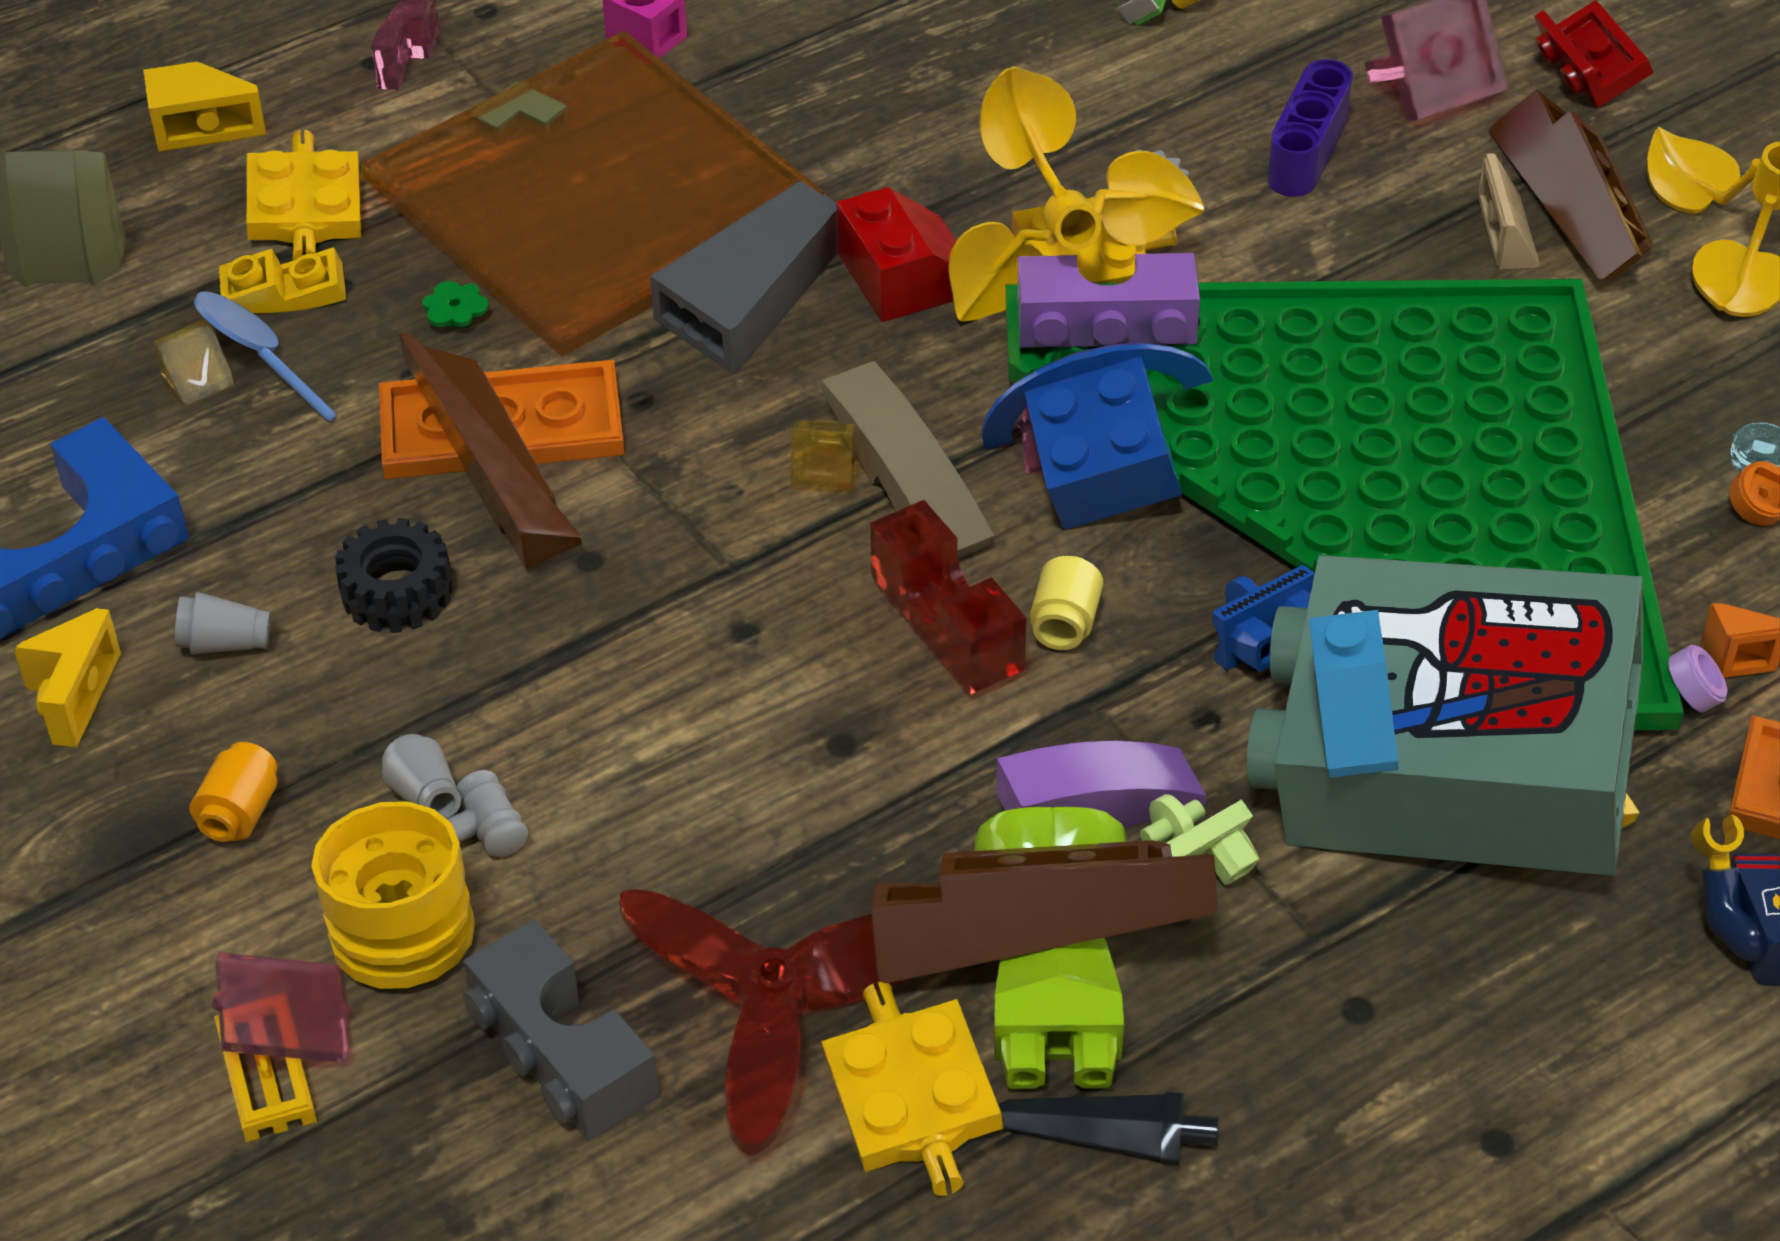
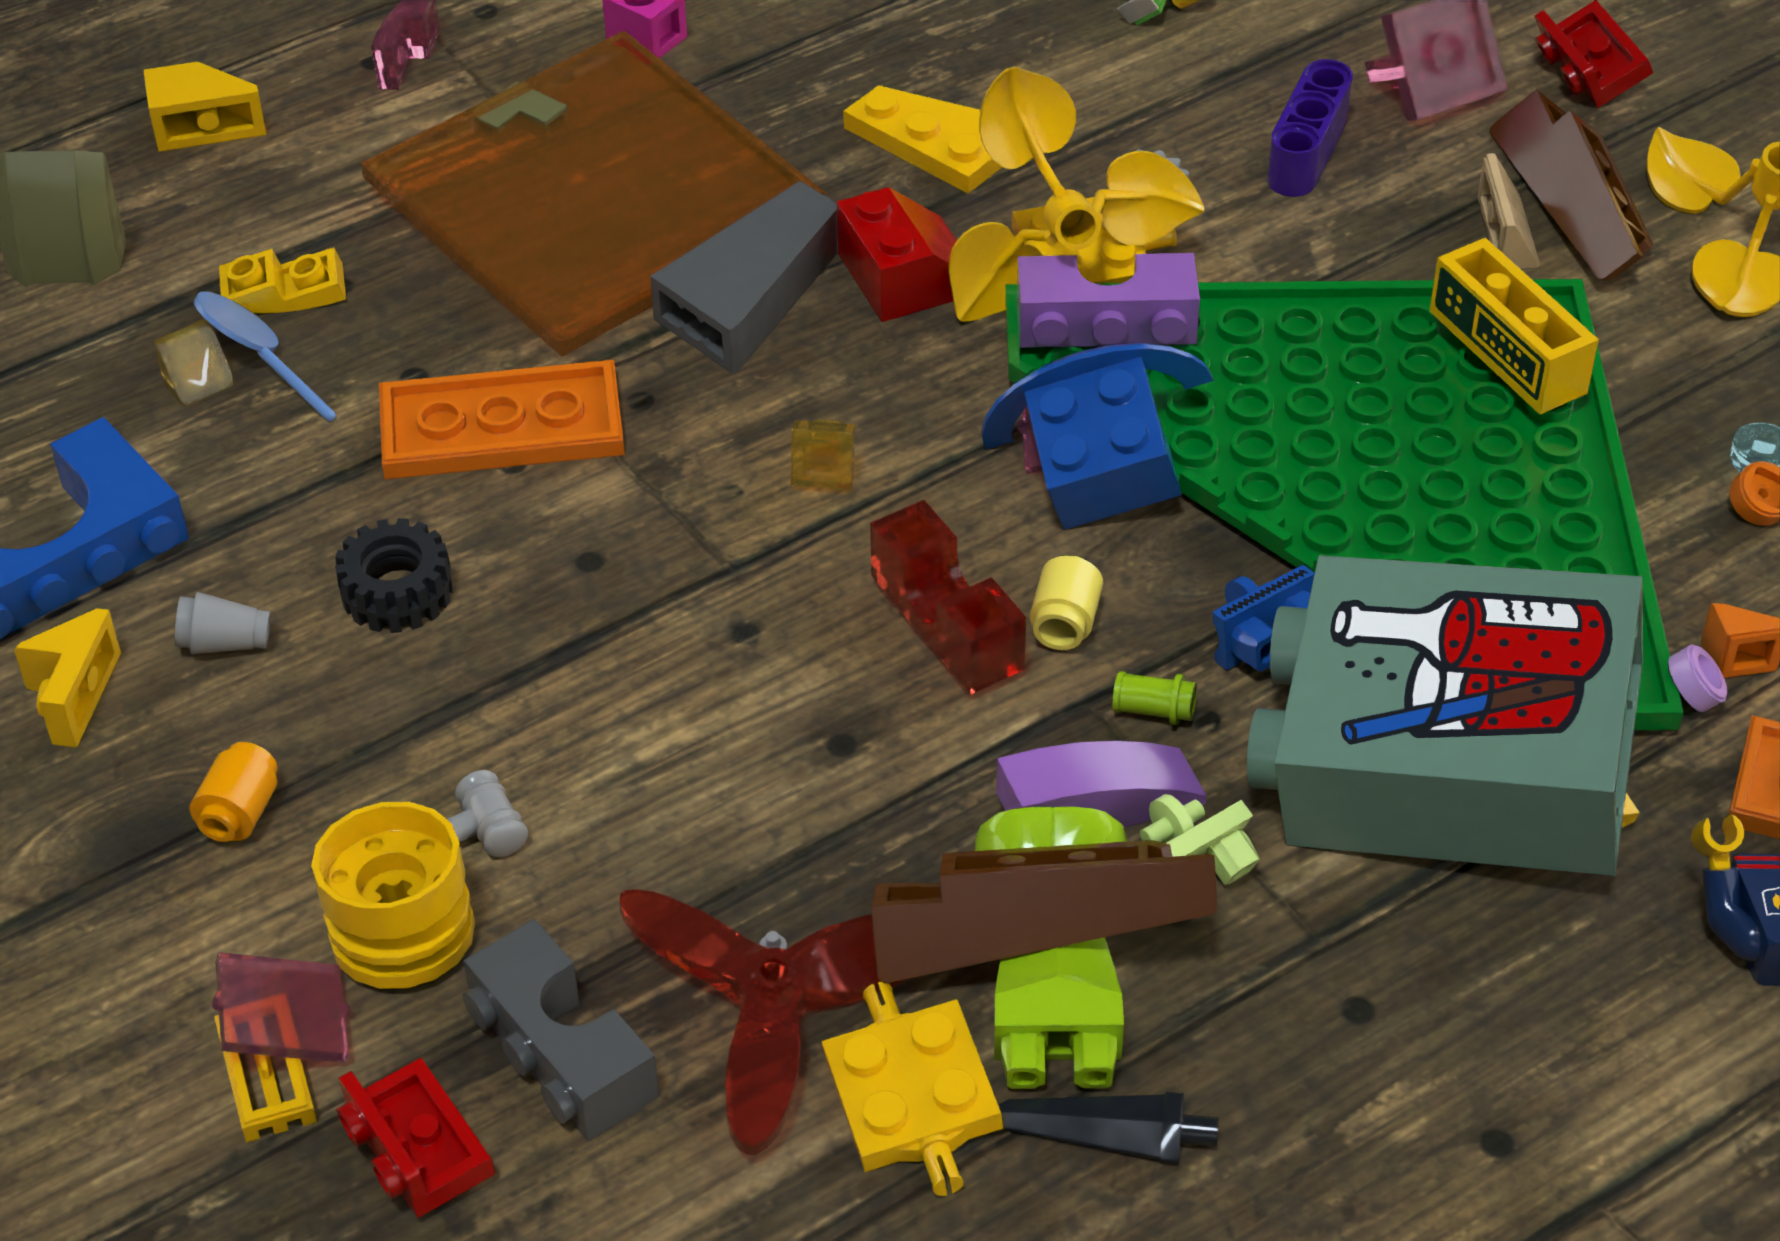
yellow plate [246,130,361,260] -> none
light grey cone [382,734,461,819] -> none
reddish brown wedge [399,333,582,569] -> none
green plant [422,281,489,327] -> none
dark tan slope [820,361,995,567] -> none
dark azure slope [1309,610,1399,778] -> none
none -> red bracket [336,1058,495,1219]
none -> light grey piece [759,931,787,959]
none -> yellow wing [843,85,1002,194]
none -> lime pin [1112,671,1197,726]
none -> yellow brick [1430,238,1599,415]

